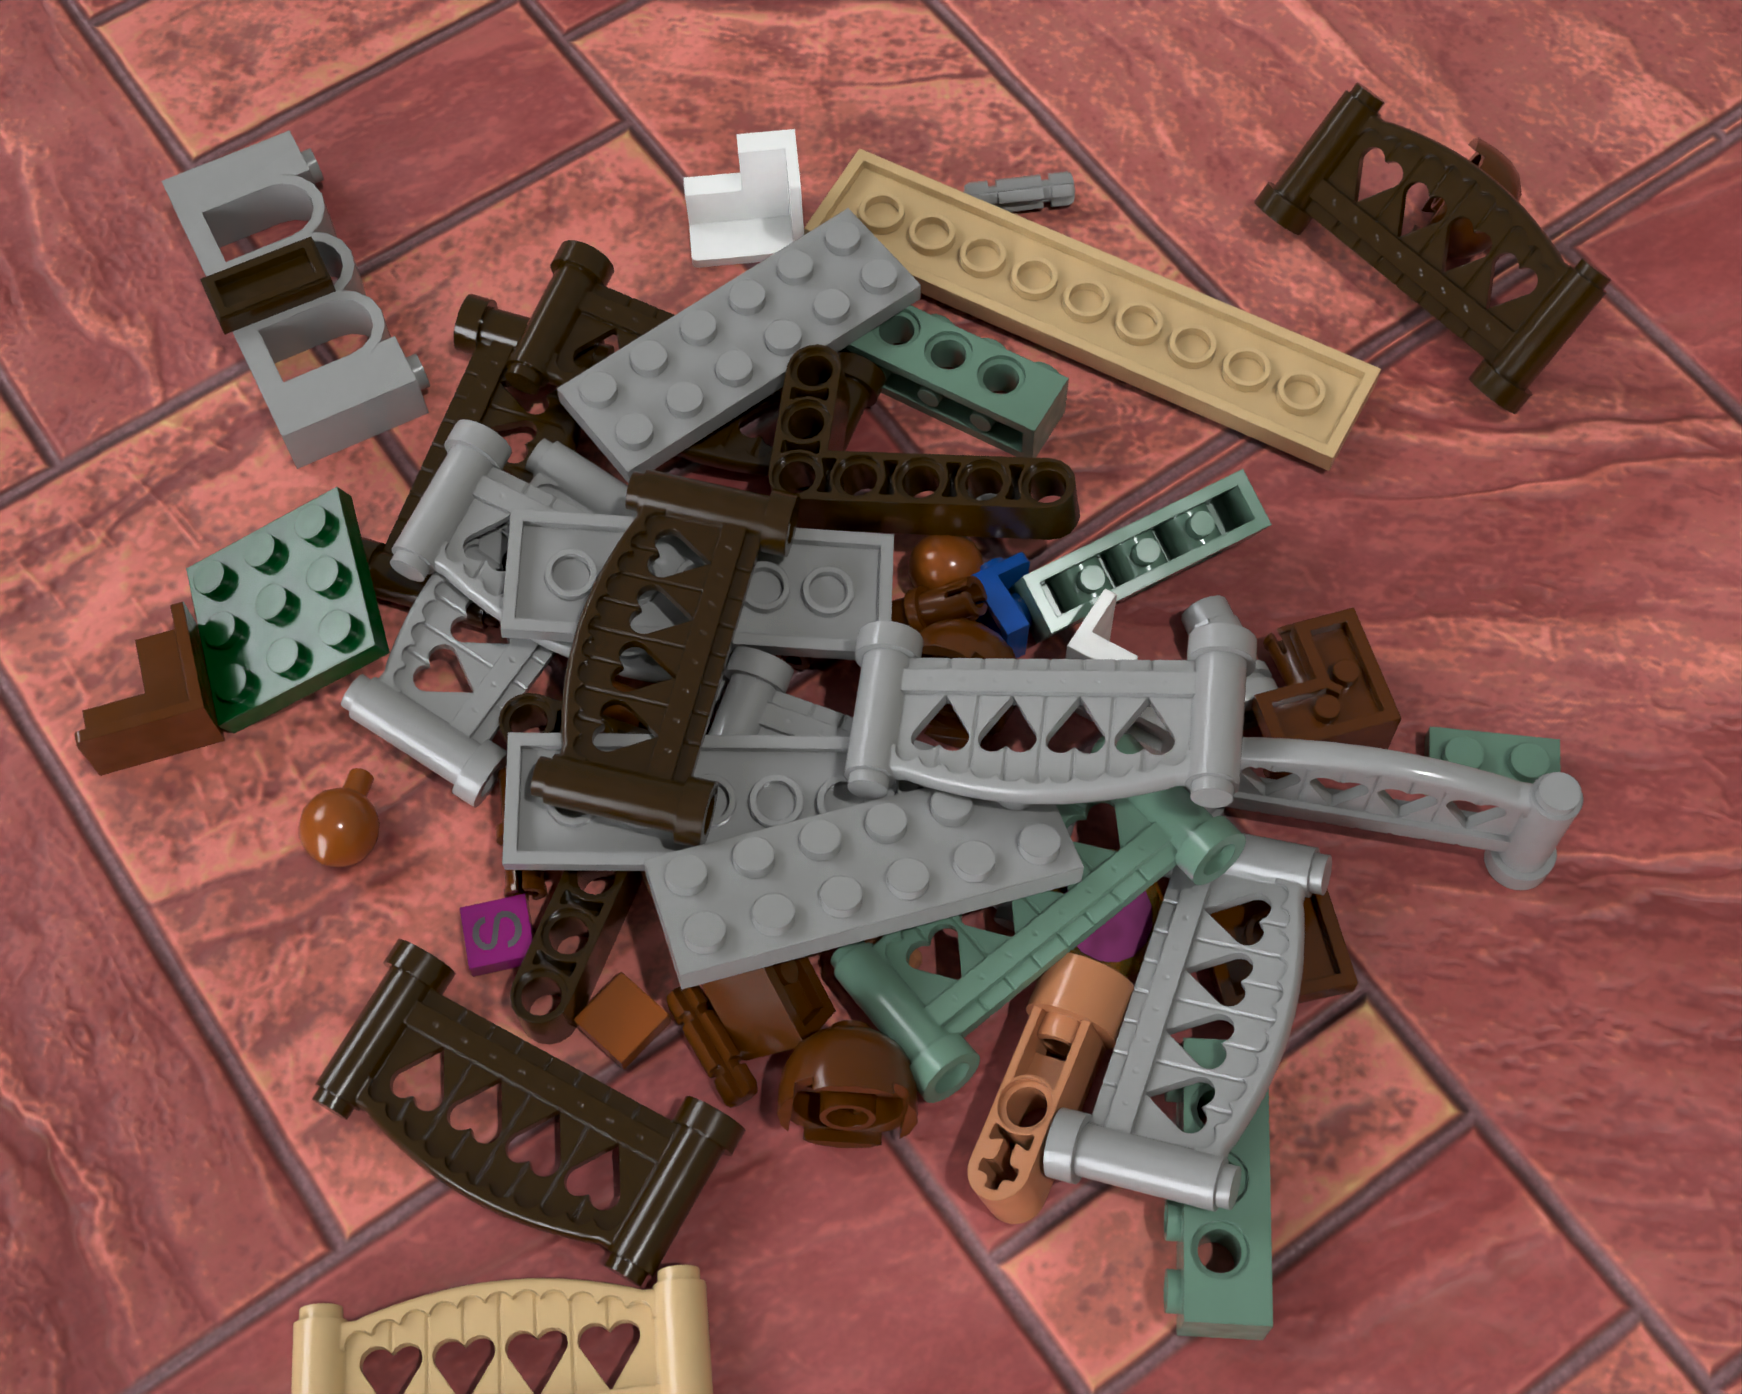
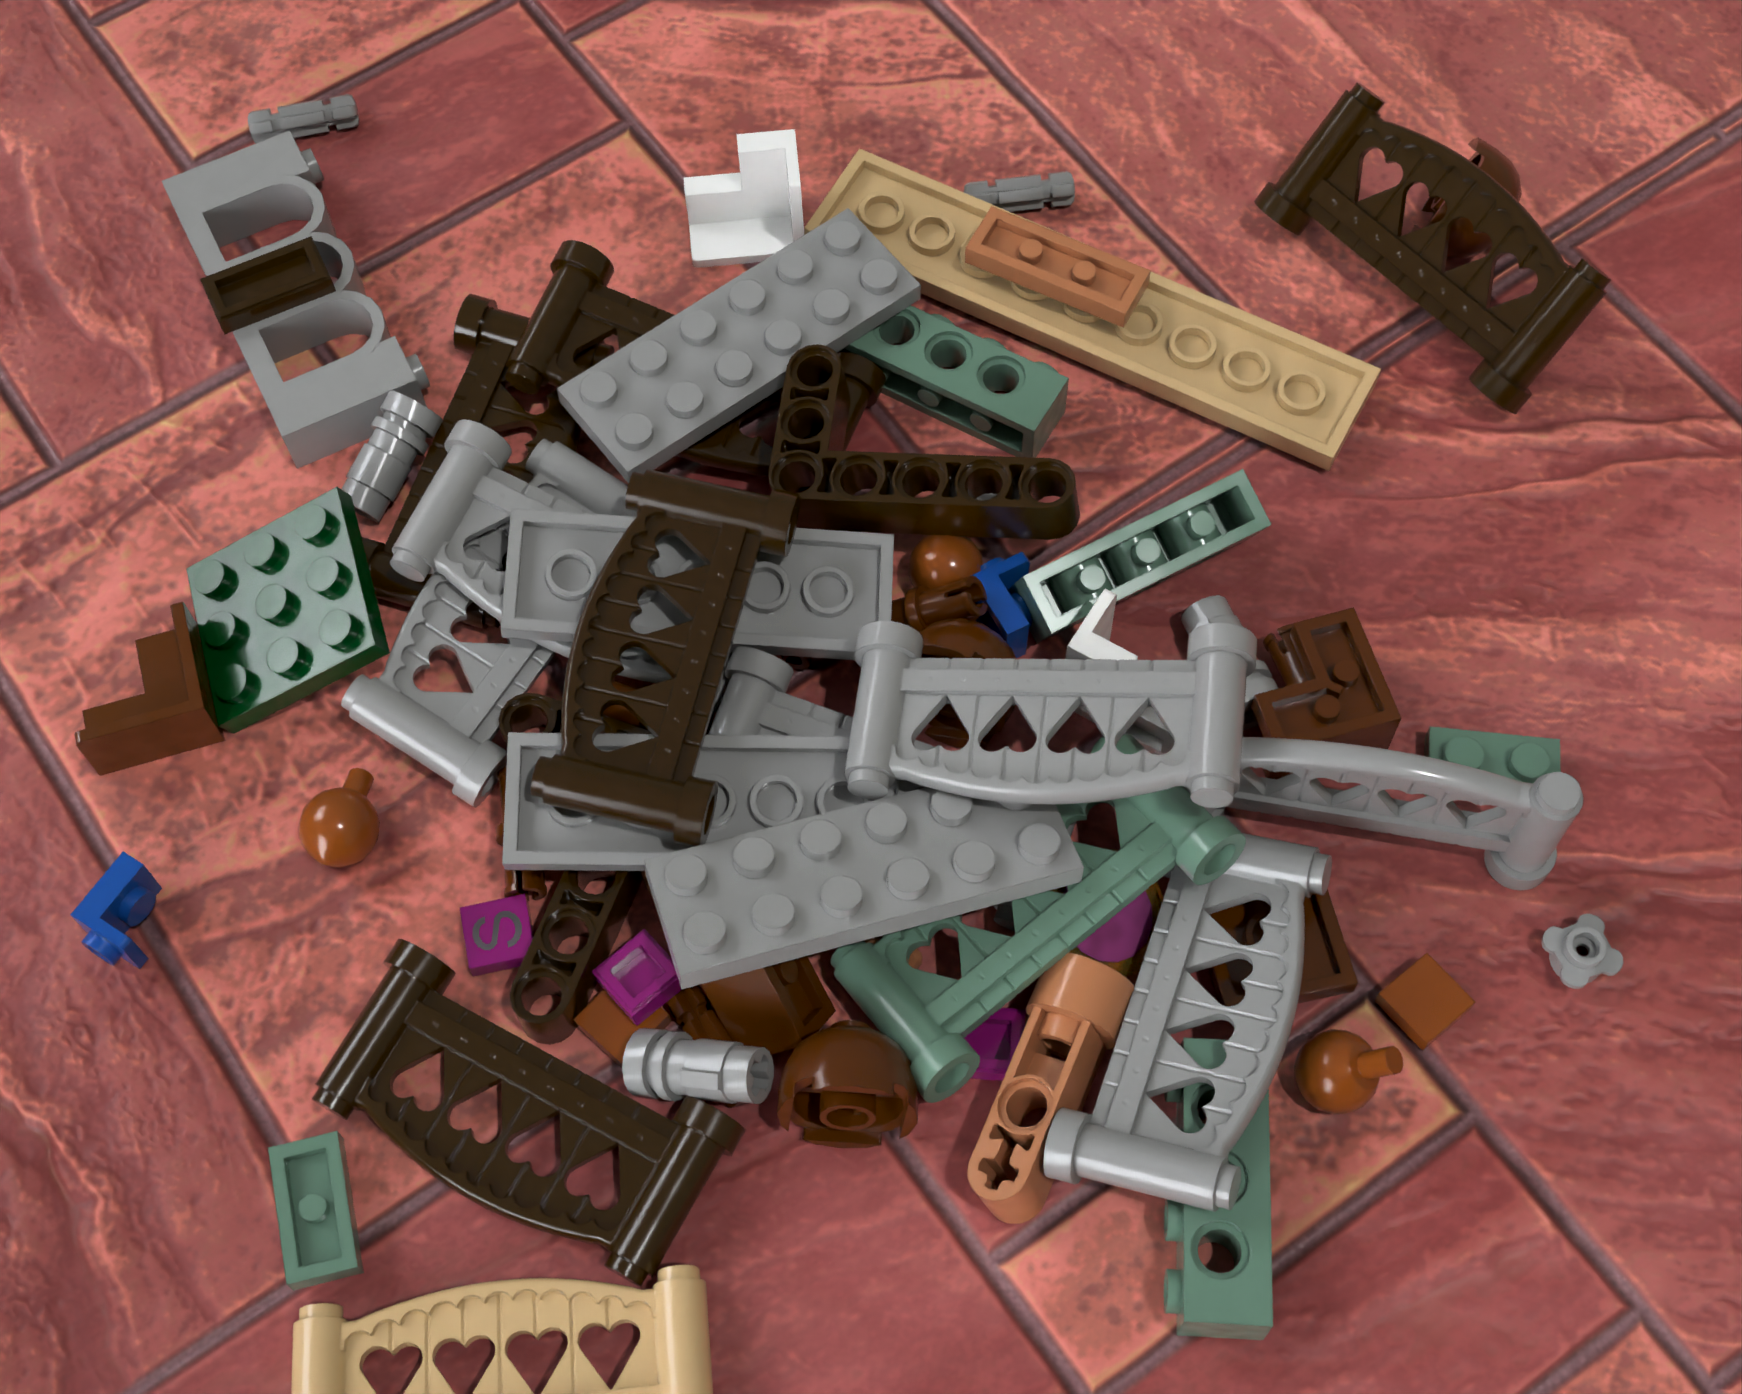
none -> blue bracket [70,851,162,969]
none -> light grey axle [248,94,359,143]
none -> sand green plate [268,1131,364,1291]
none -> light grey axle [341,390,443,523]
none -> magenta tile [592,929,681,1026]
none -> light grey axle [622,1028,774,1104]
none -> nougat plate [965,206,1151,328]
none -> magenta tile [965,1008,1026,1081]
none -> dark orange piece [1294,1029,1403,1115]
none -> dark orange tile [1375,953,1476,1051]
none -> light grey plate [1541,914,1623,989]

